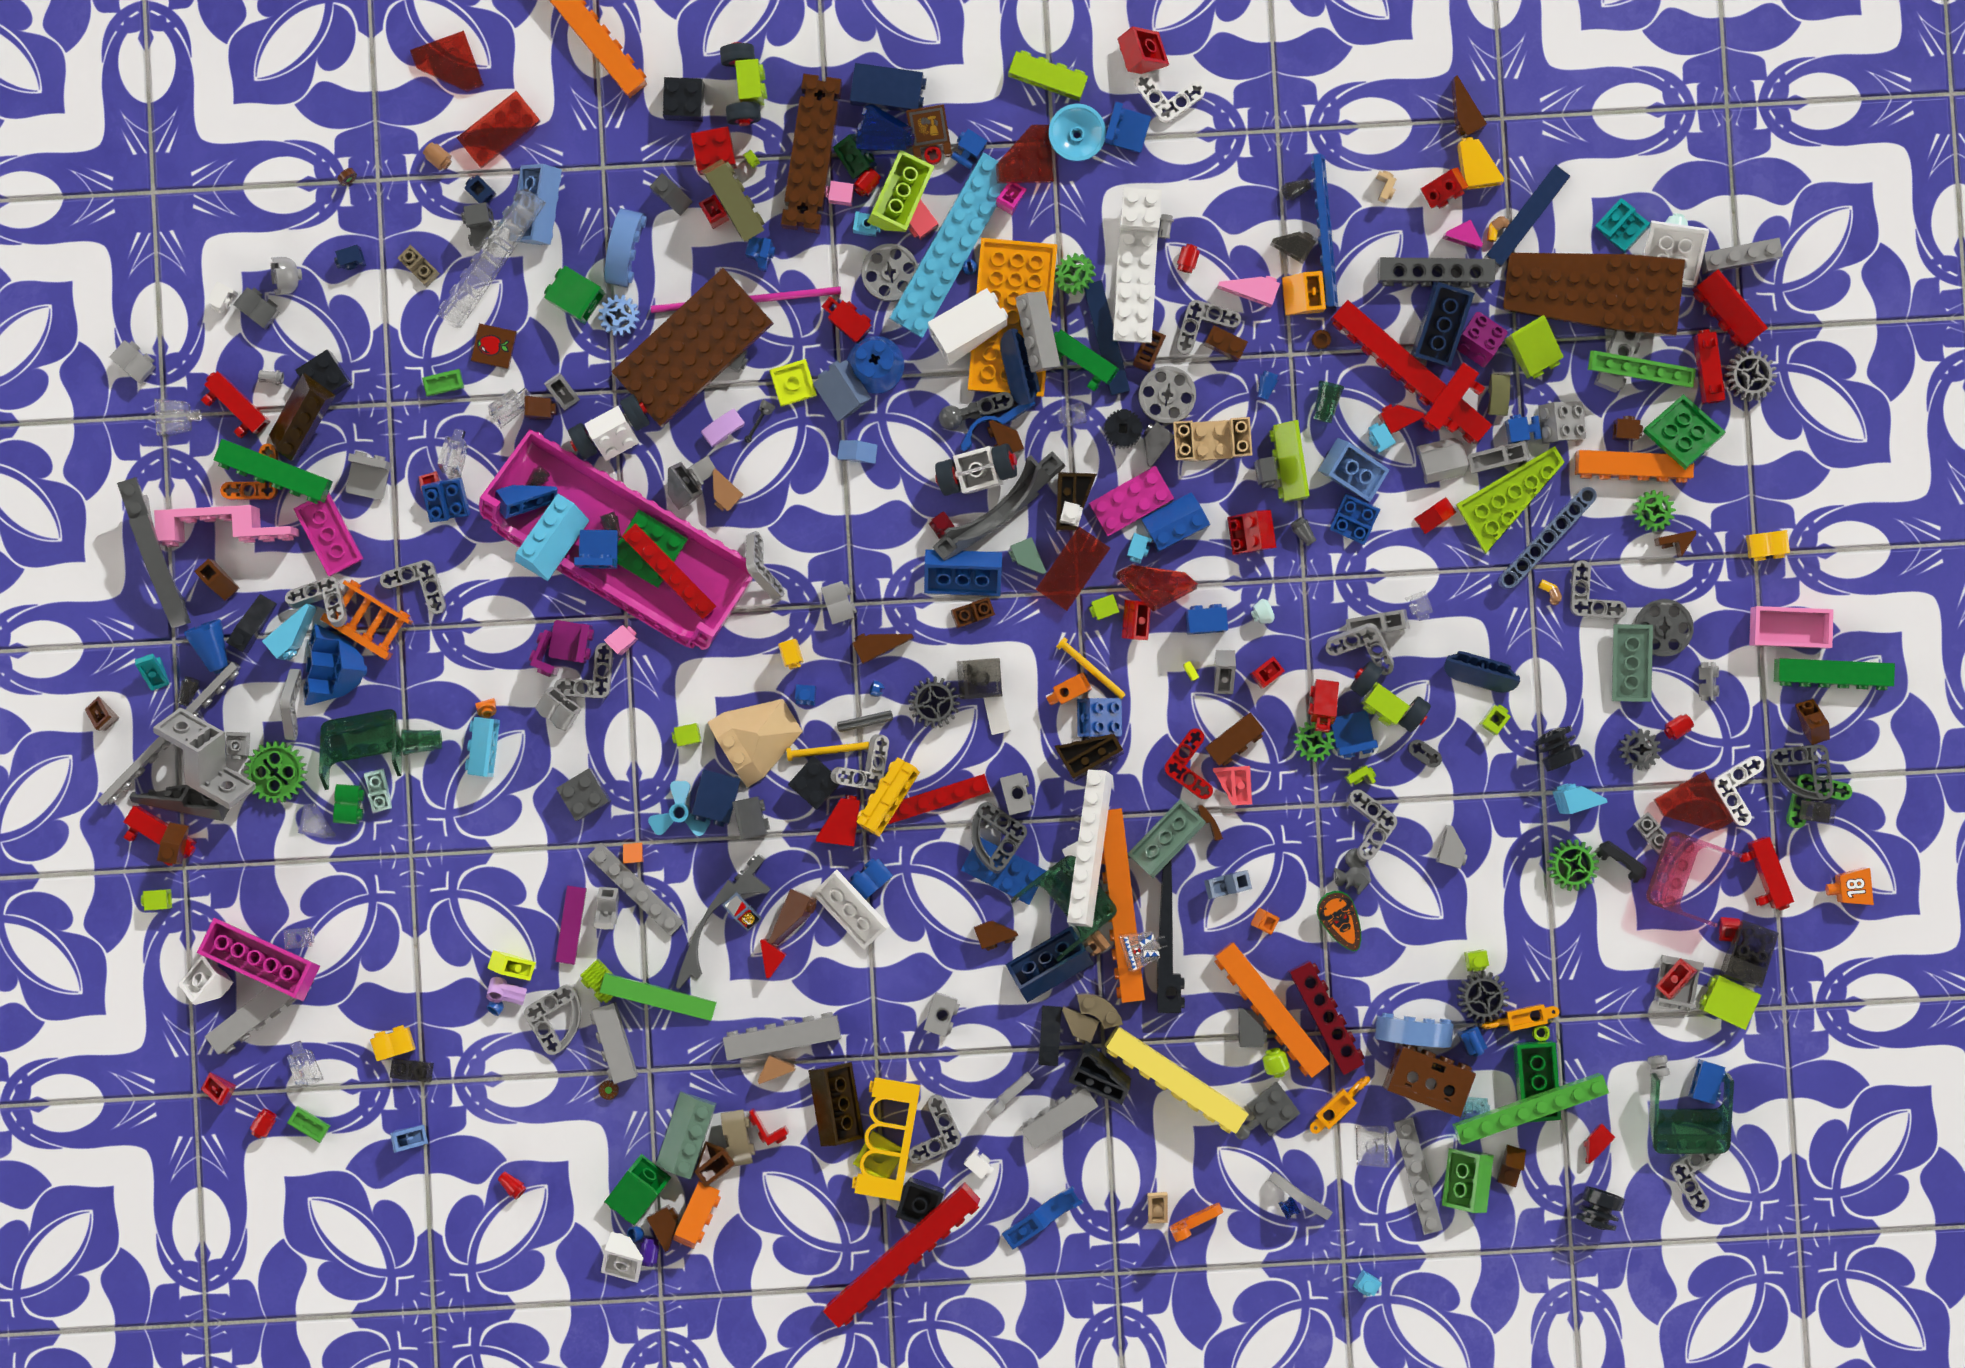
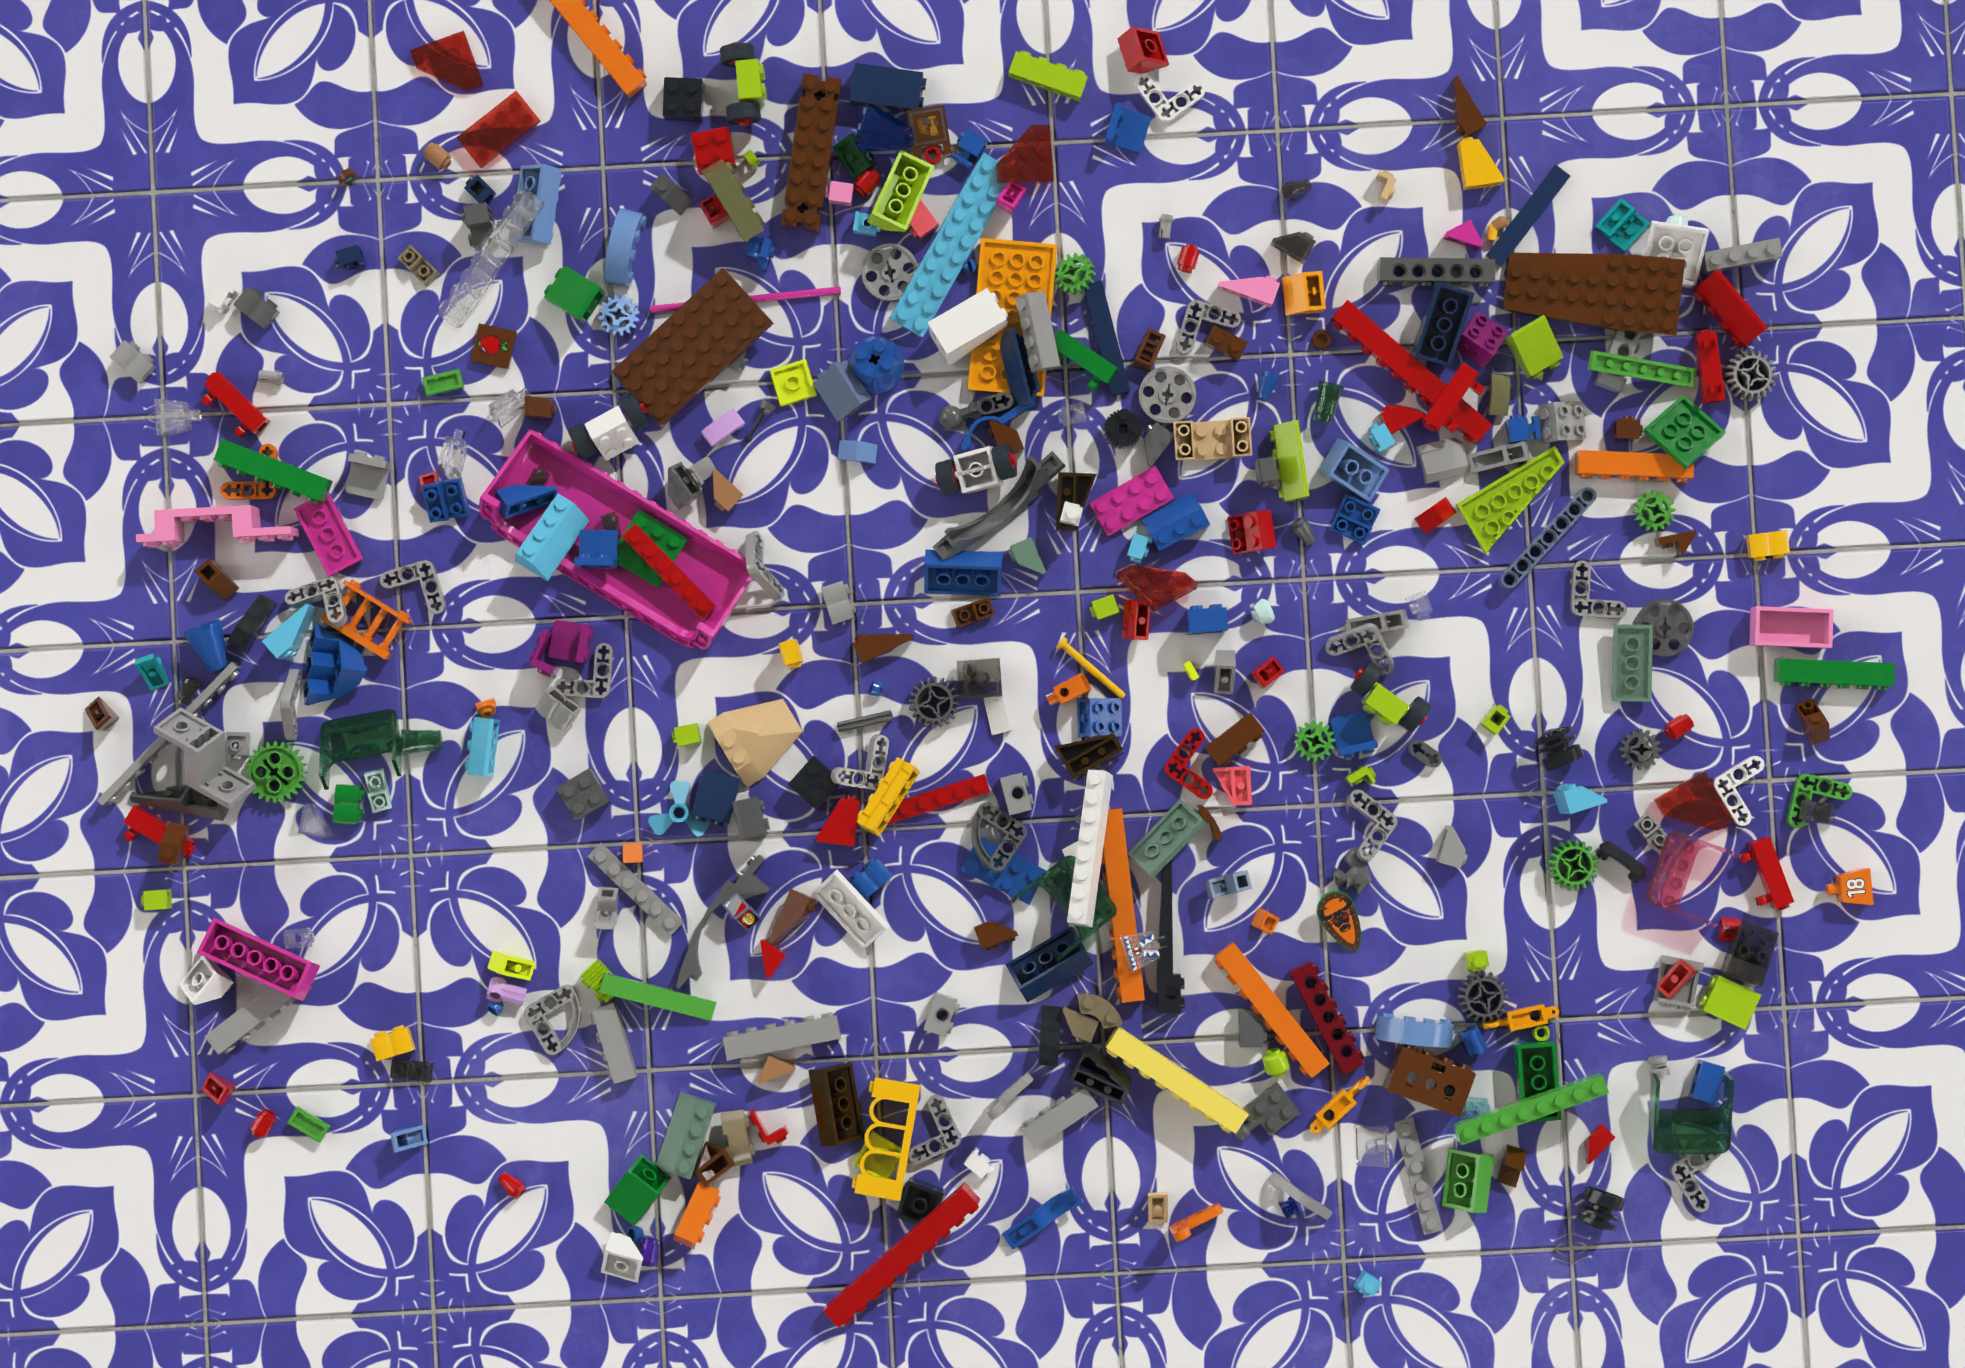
dark grey slope [117,477,191,629] -> none
dark brown slope [269,373,336,461] -> none
light grey cylinder [270,257,302,295] -> none
clear torso [287,1041,324,1087] -> none
black brick [295,349,352,395] -> none
light grey slope [544,372,580,411] -> none
magenta tile [555,885,587,965] -> none
reddish brown tile [599,1080,619,1100] -> none
bright pink slope [604,625,638,655] -> none
reddish brown slope [647,1204,679,1252] -> none
yellow bar [786,742,869,761] -> none
blue brick [795,684,816,706] -> none
red brick [821,297,872,343] -> none
dark red brick [928,511,955,539] -> none
clear red plate [1036,527,1110,611] -> none
medium azure dish [1049,104,1106,161] -> none
medium nougat tile [1084,930,1111,956] -> none
white bracket [1113,187,1162,343] -> none
red brick [1308,679,1339,733] -> none
blue plate [1311,154,1339,309] -> none
red brick [1420,167,1469,209] -> none
dark blue brick [1444,651,1520,692] -> none
arm [1538,579,1562,605] -> none
light grey hinge [1699,662,1719,701] -> none
dark grey beam [1771,745,1833,801] -> none

